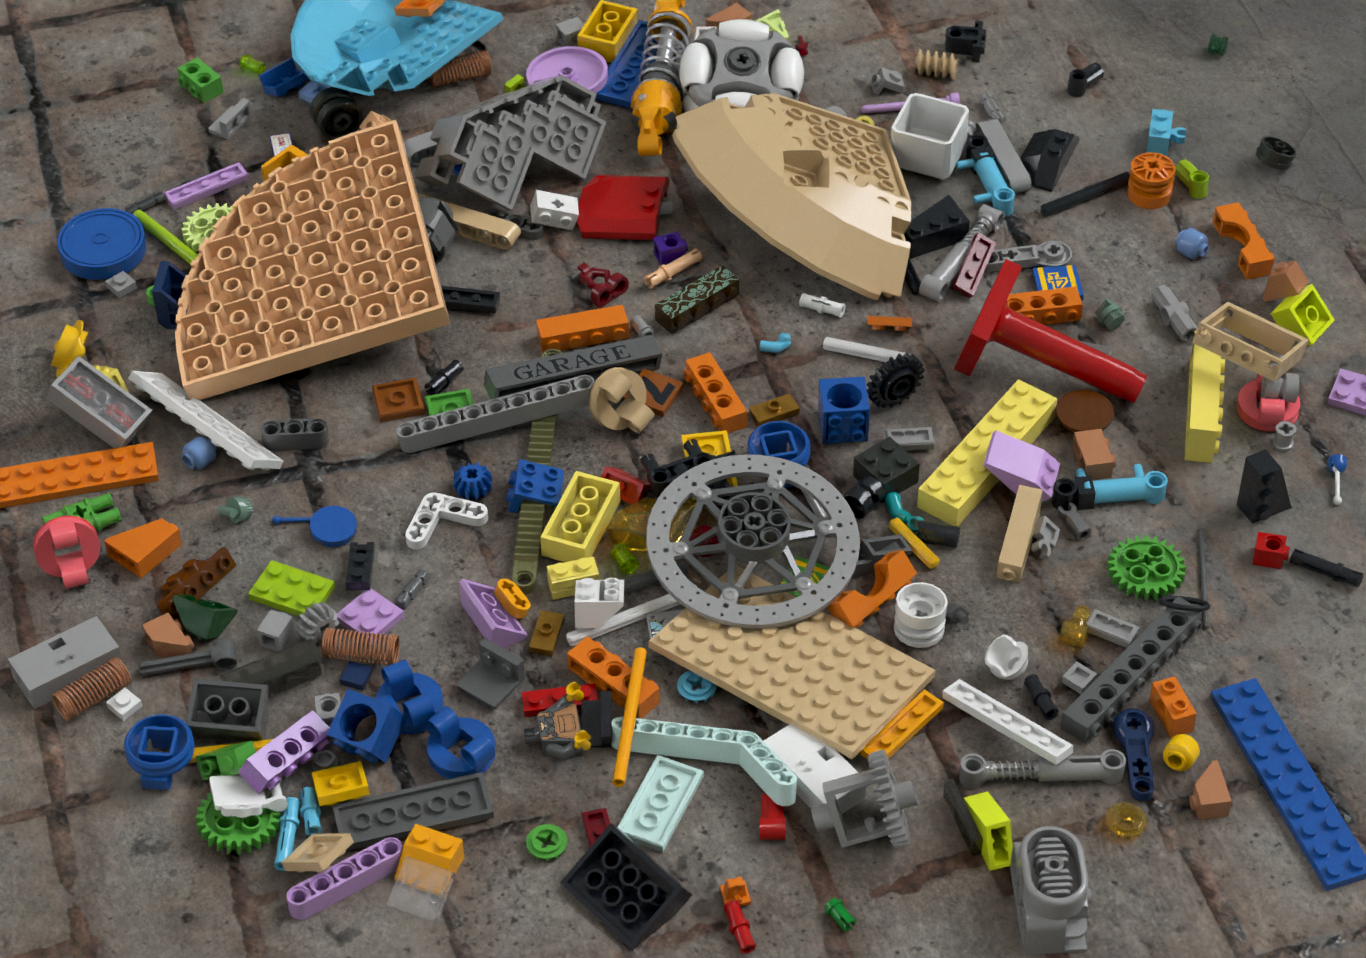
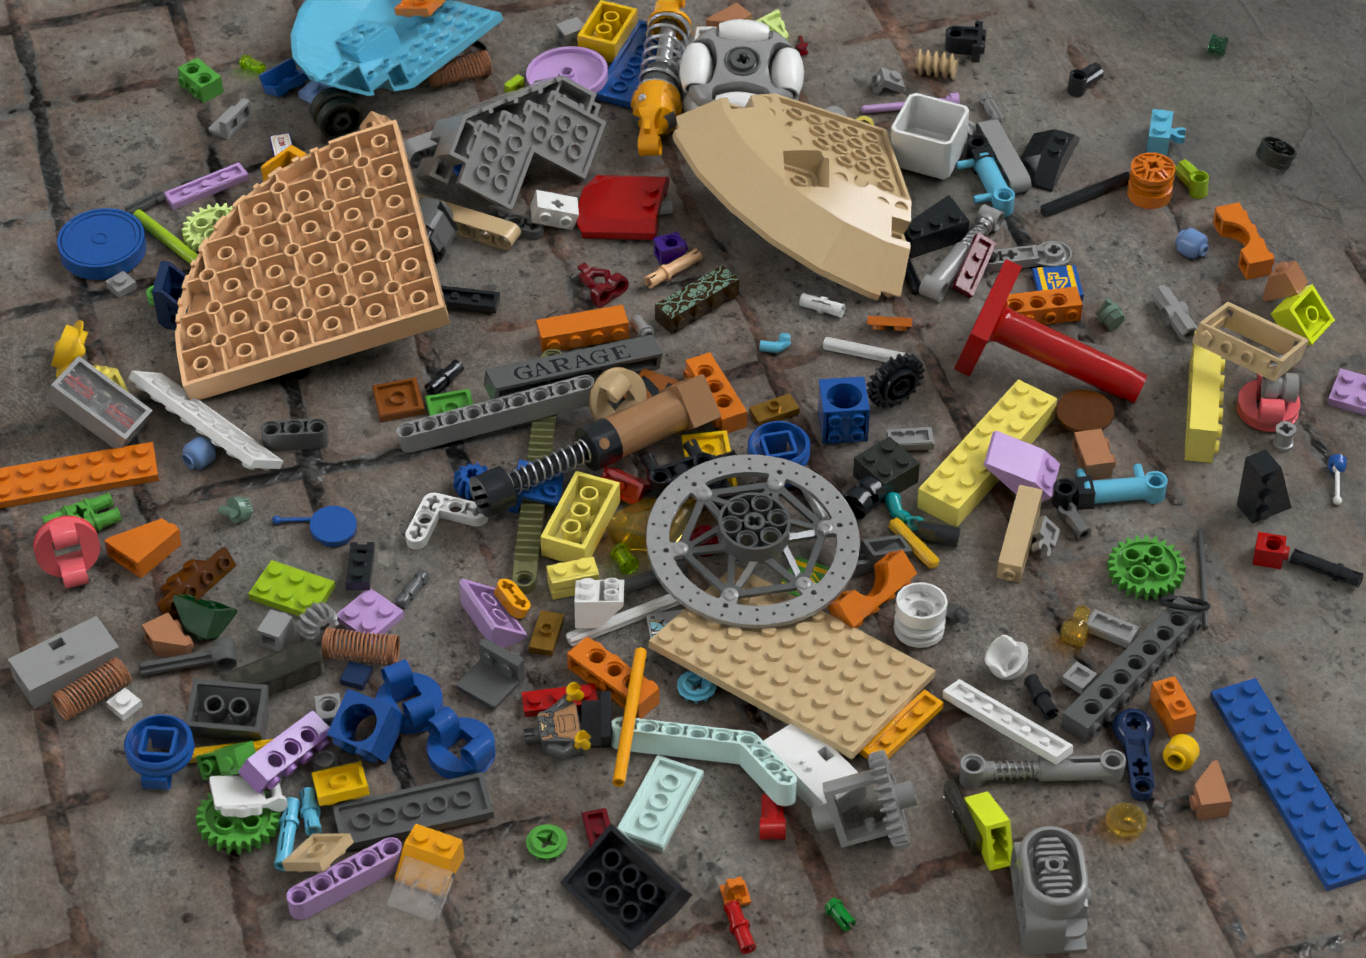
none -> piece [469,374,721,517]

